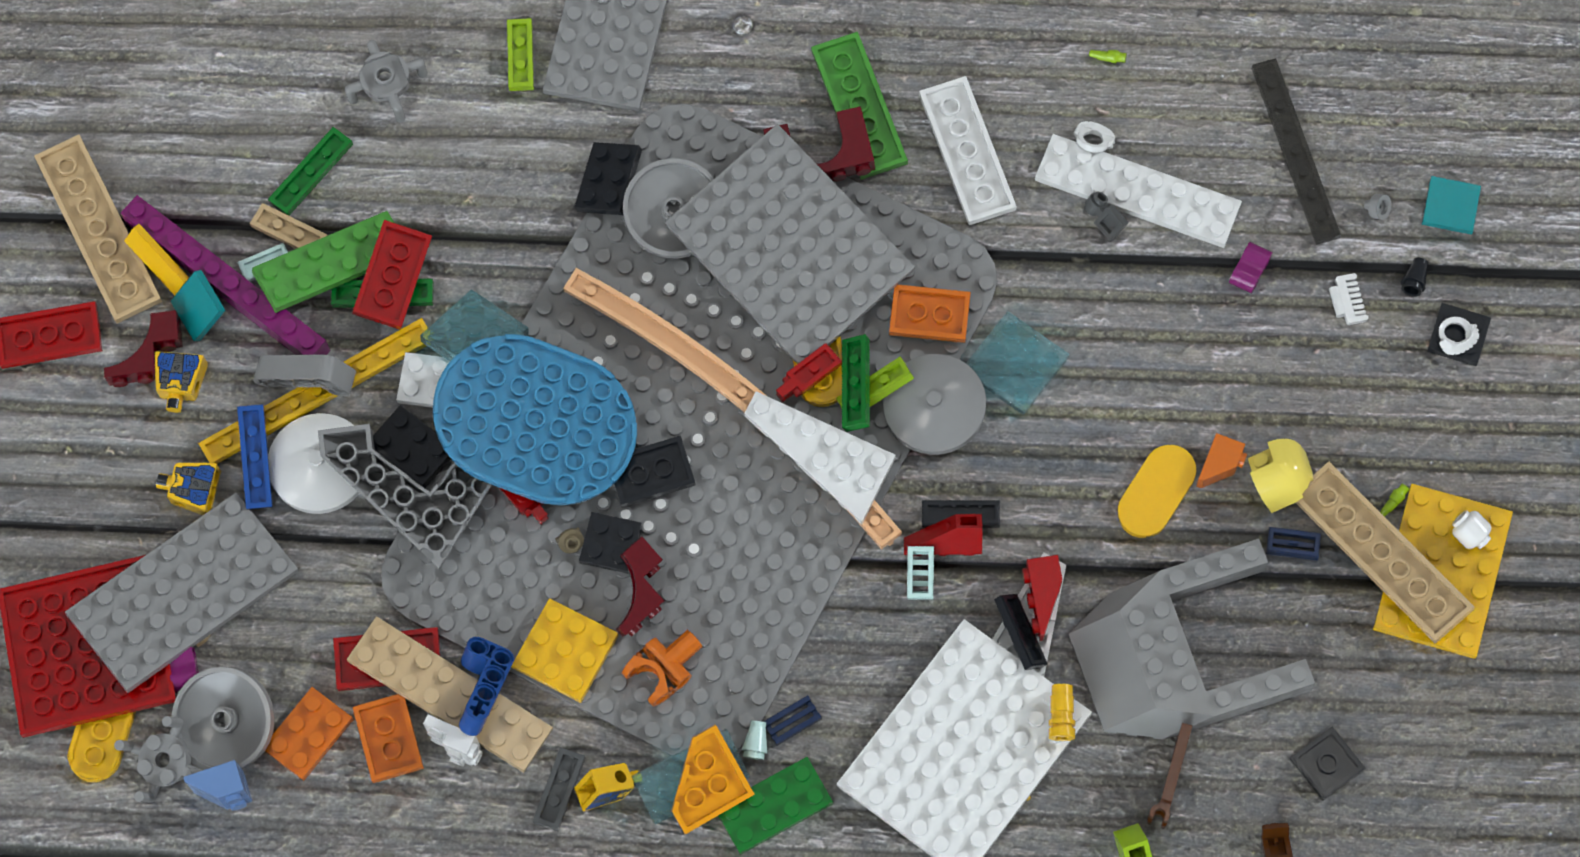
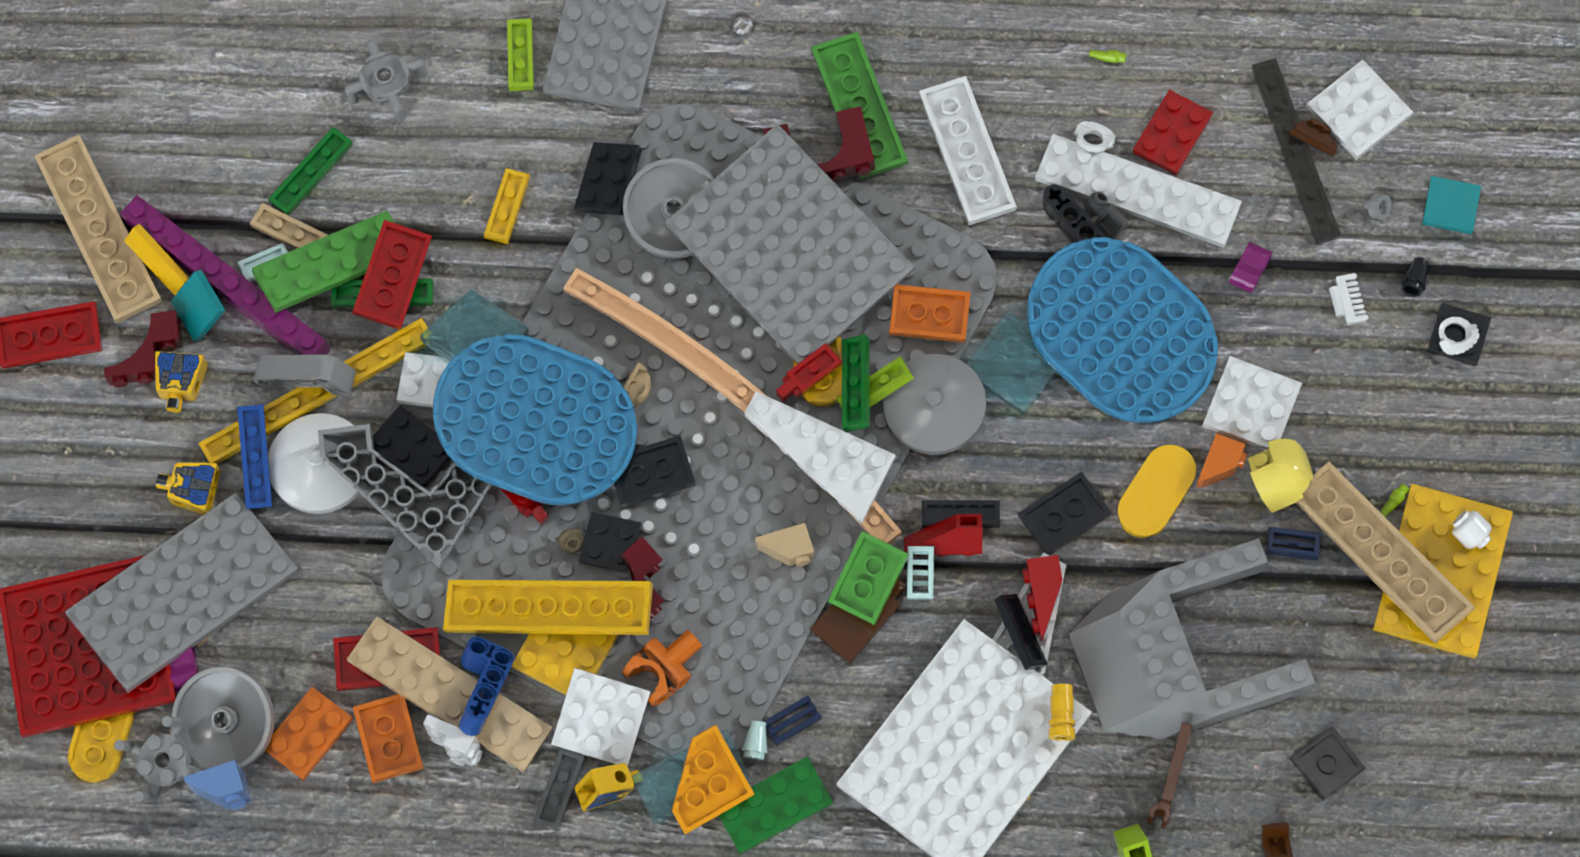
none -> yellow plate [443,580,653,635]
none -> yellow tile [483,168,530,244]
none -> white plate [551,668,651,766]
none -> tan tile [623,362,651,408]
none -> tan slope [755,523,815,567]
none -> reddish brown tile [810,578,907,664]
none -> bright green plate [827,531,910,625]
none -> black plate [1018,472,1112,555]
none -> dark azure tile [1027,237,1218,423]
none -> black beam [1042,184,1105,243]
none -> red plate [1132,89,1213,176]
none -> white plate [1202,356,1302,450]
none -> reddish brown tile [1289,119,1337,156]
none -> white plate [1306,60,1413,160]

